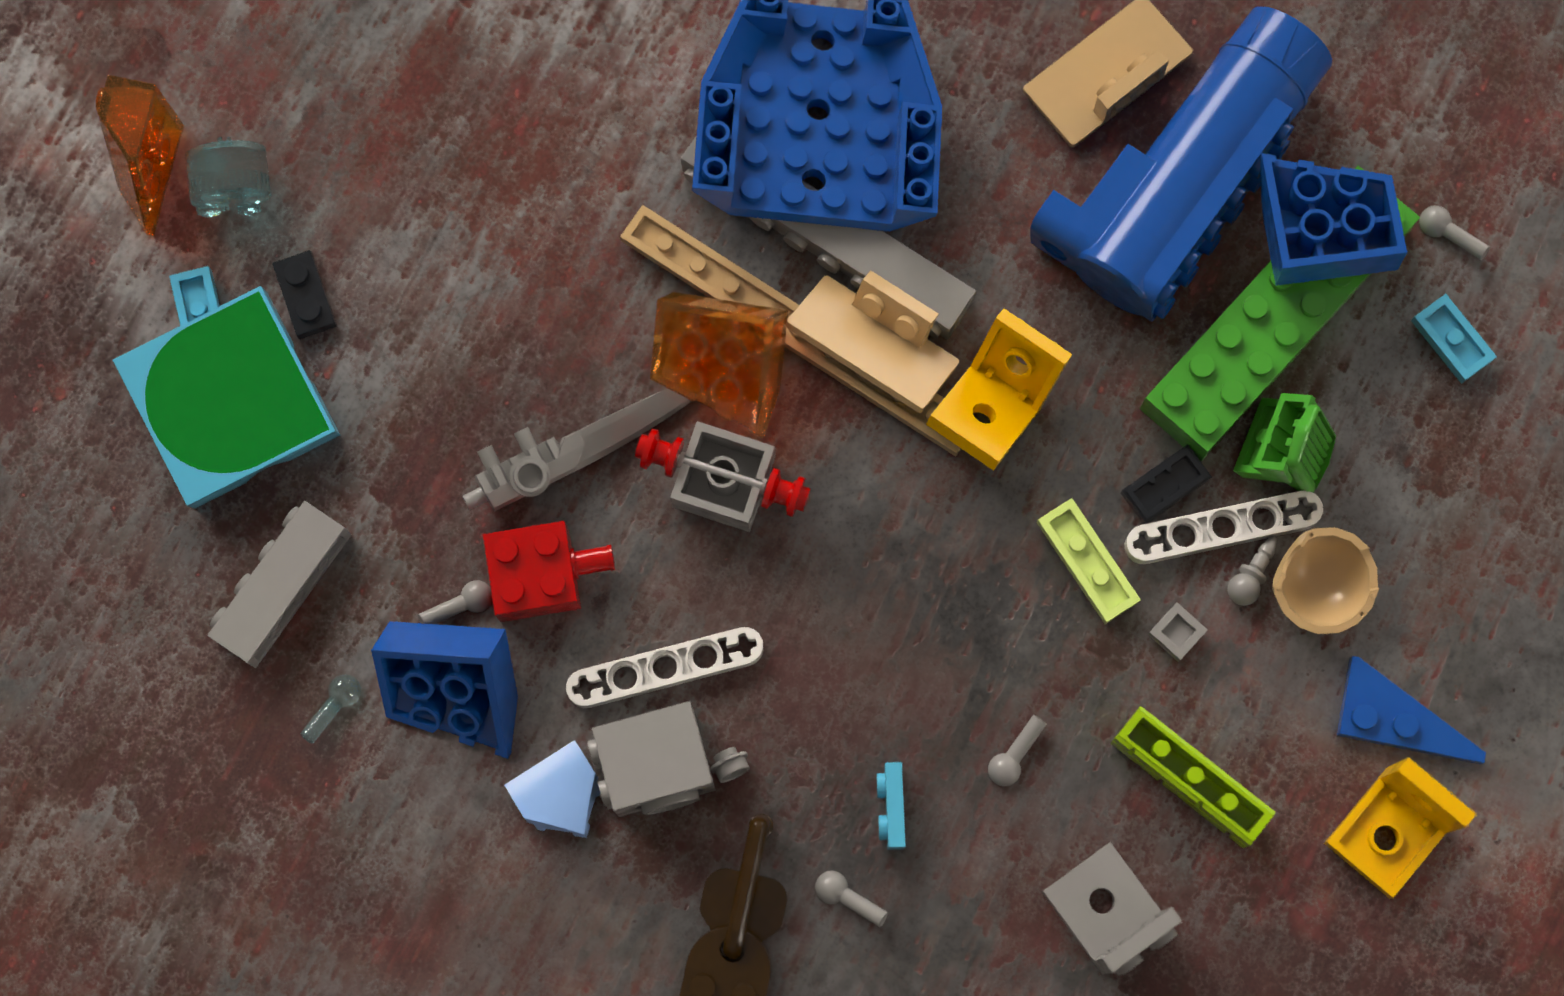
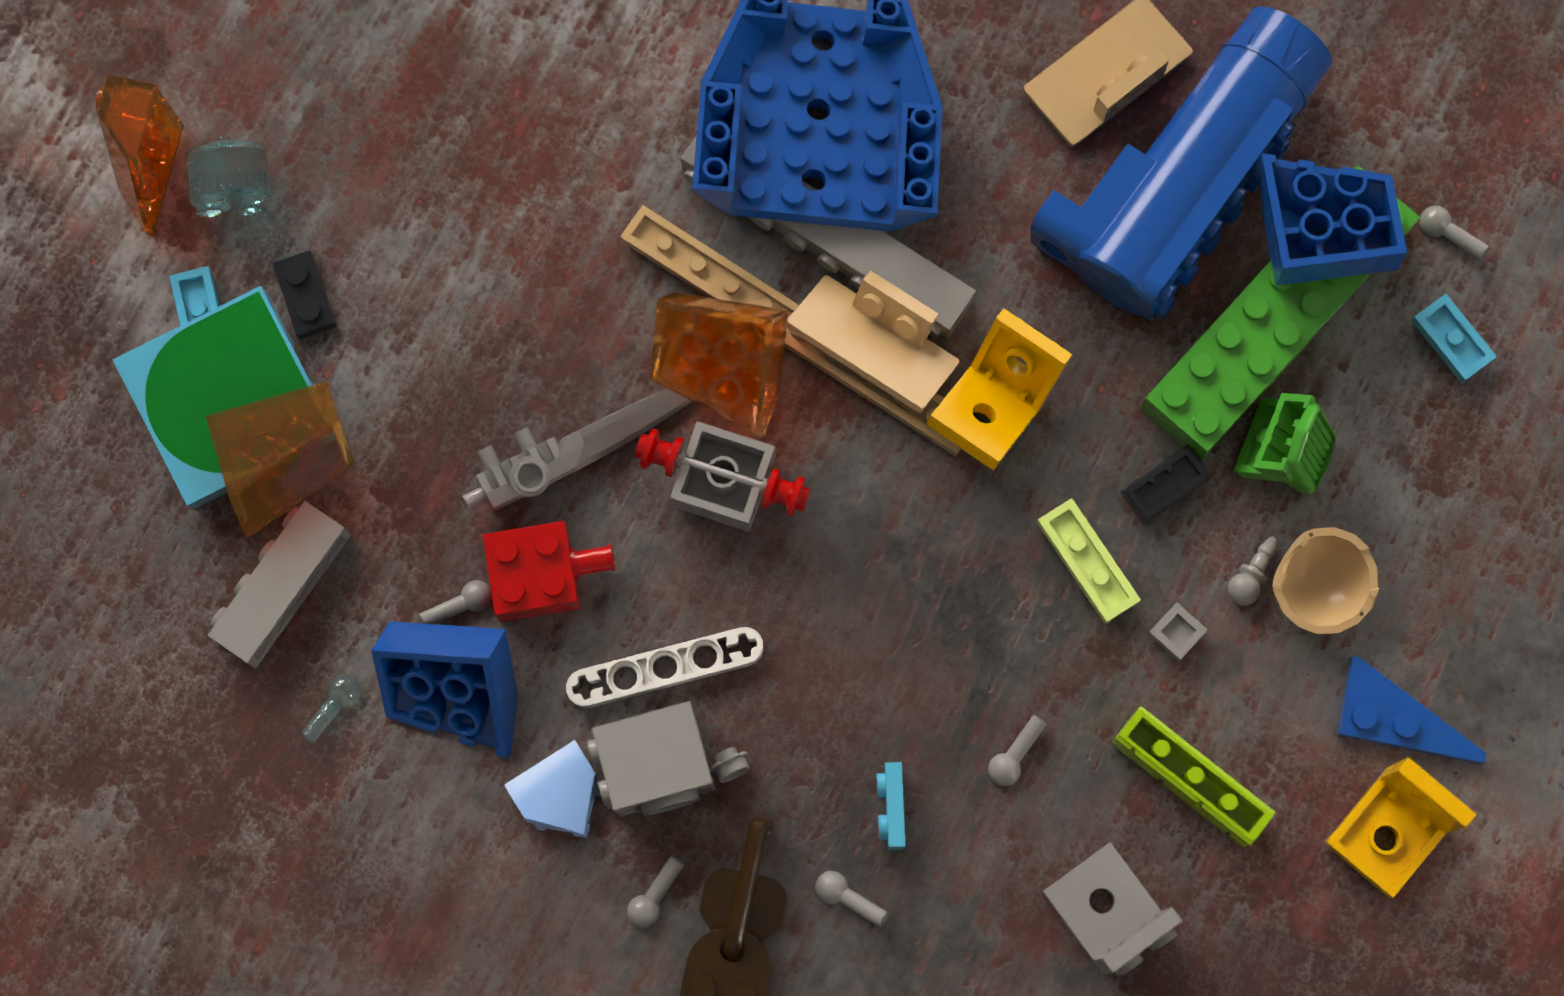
white beam [1124,491,1323,564] -> none
none -> clear orange wedge [206,381,356,539]
none -> light grey bar [627,855,685,928]

